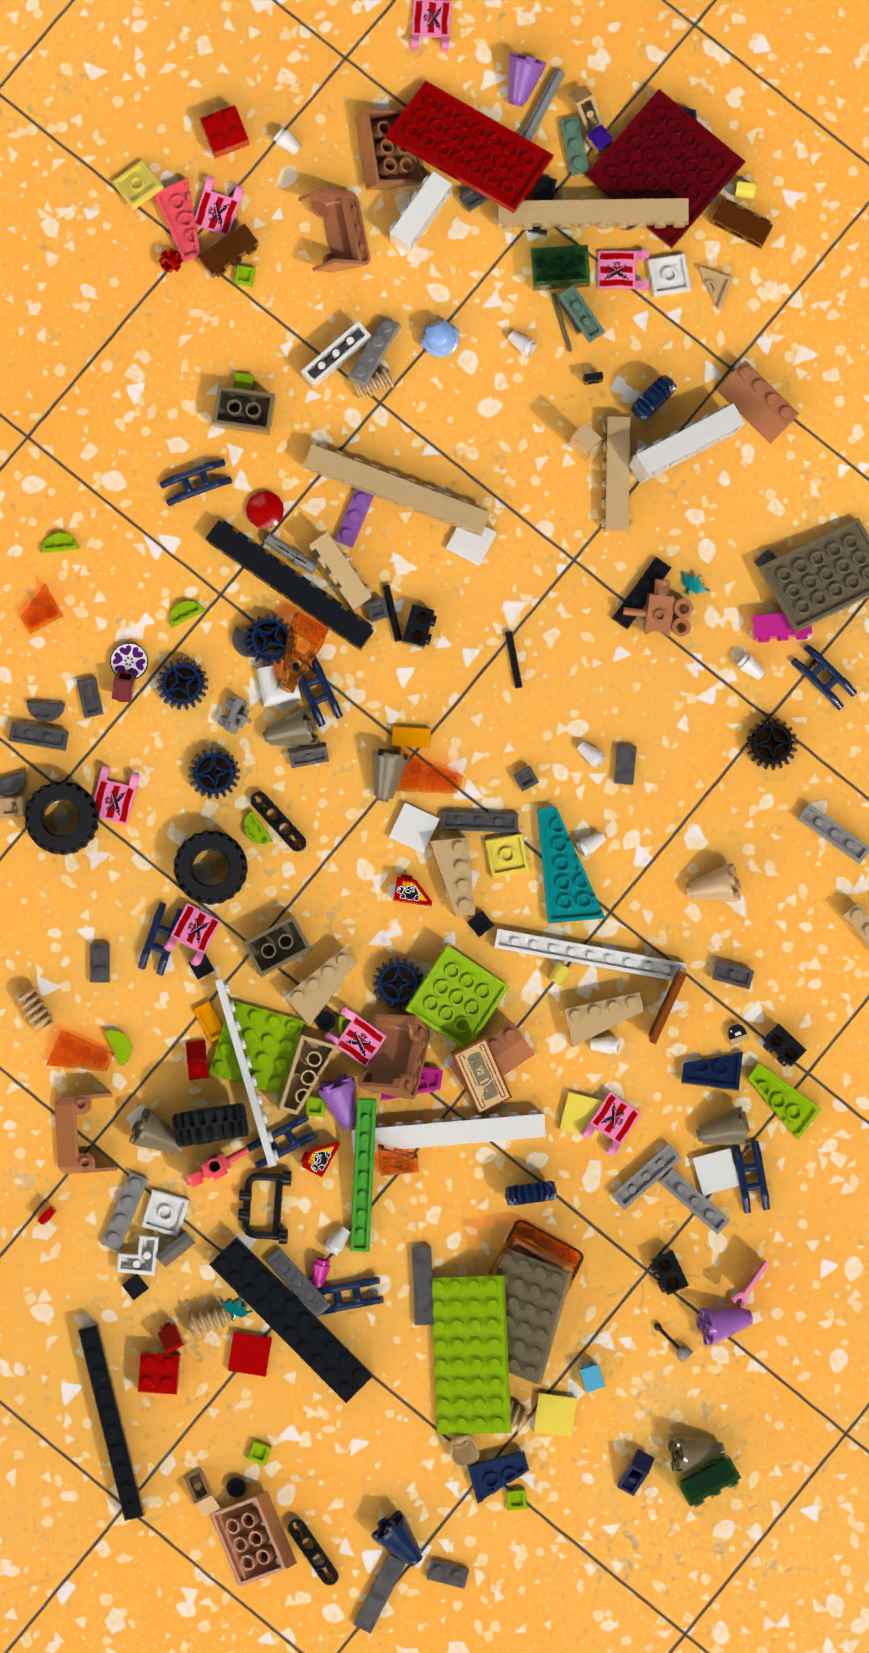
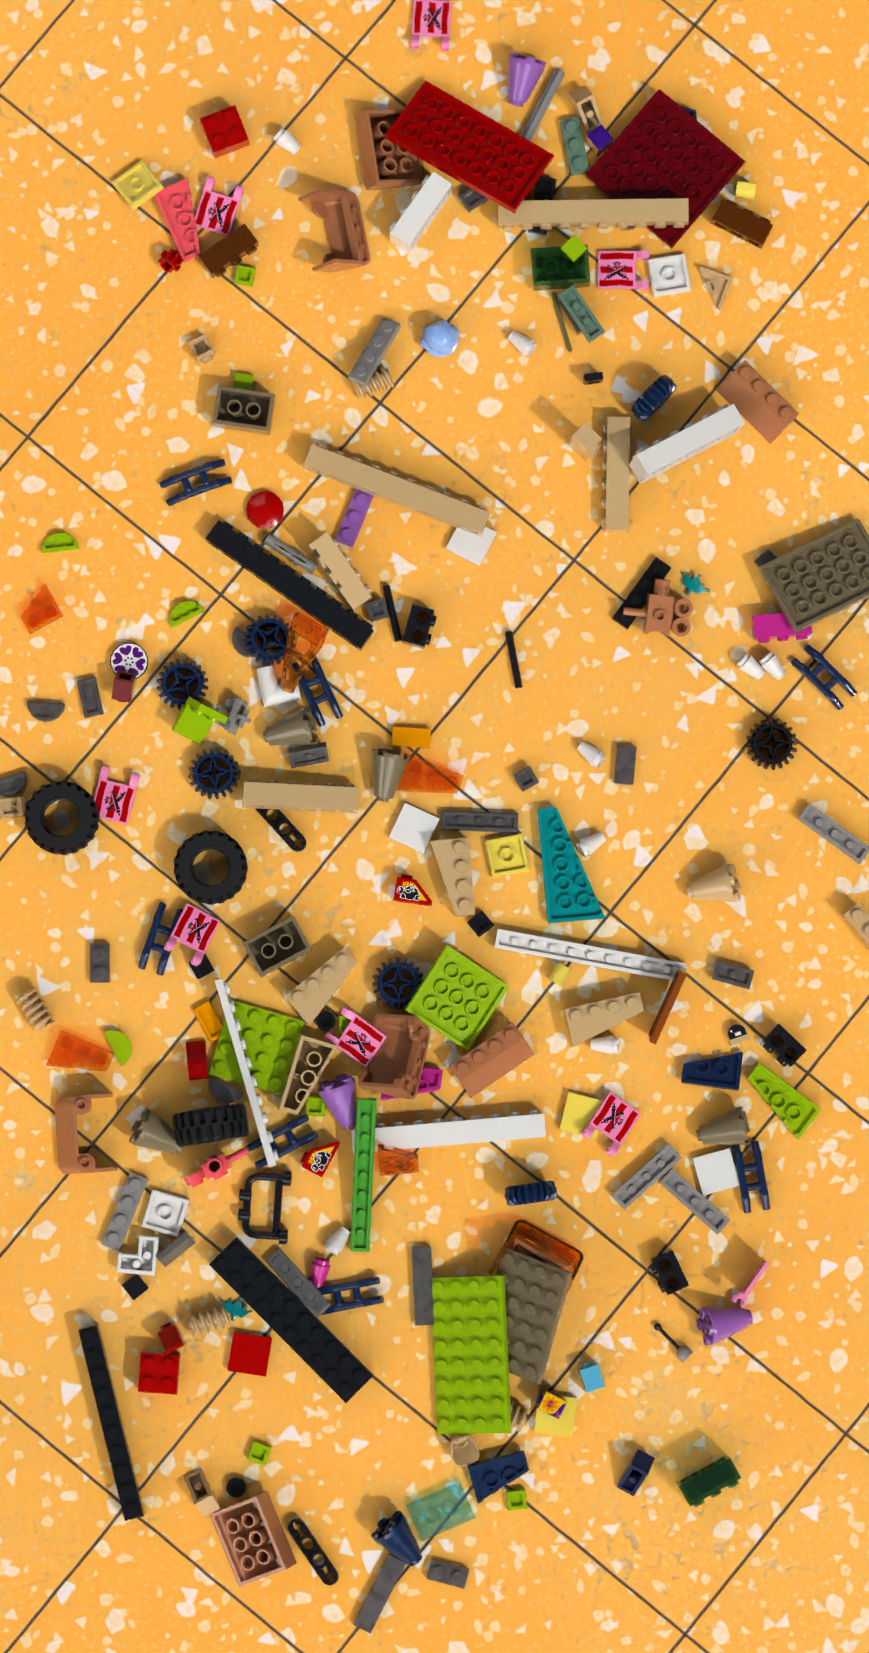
flat silver plate [9,722,69,751] -> none
red tile [37,1206,57,1225] -> none
lime tile [244,810,273,845] -> none
white brick [301,321,371,389] -> none
tile [450,1035,512,1115] -> none
dark tan cone [668,1435,724,1474] -> none
none -> lime bracket [172,696,229,744]
none -> tan bracket [188,334,215,364]
none -> flat silver tile [208,1075,245,1104]
none -> tan brick [242,779,359,813]
none -> clear light blue plate [406,1481,475,1541]
none -> brick [536,1390,567,1419]
none -> lime tile [560,235,587,263]
none -> white cone [759,651,786,680]

